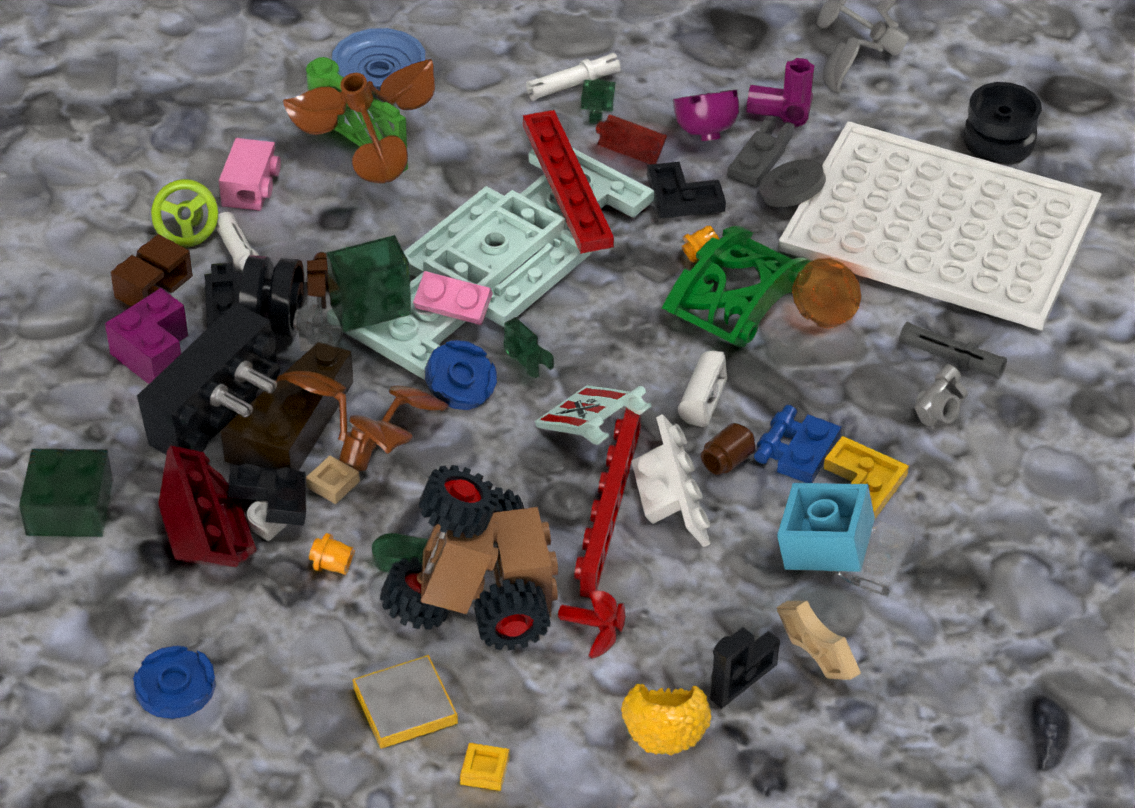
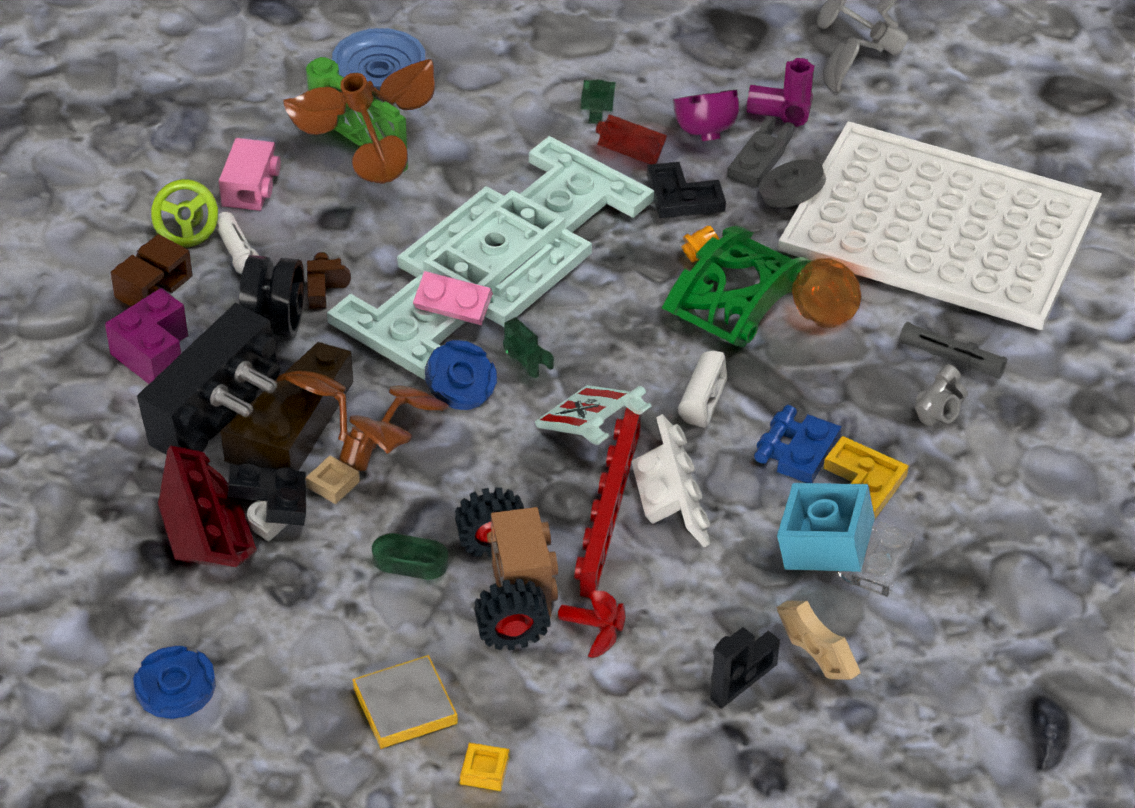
clear green brick [19,448,113,537] -> none
black hinge [204,262,241,329] -> none
clear bracket [293,295,343,352] -> none
light orange hose [309,533,355,575] -> none
clear green brick [326,235,412,332] -> none
brick [380,465,499,630] -> none
red plate [523,110,614,254] -> none
white pin [526,53,621,101] -> none
yellow hair [621,684,712,756] -> none
reddish brown brick [701,423,755,475] -> none
black wheel [964,82,1042,163] -> none

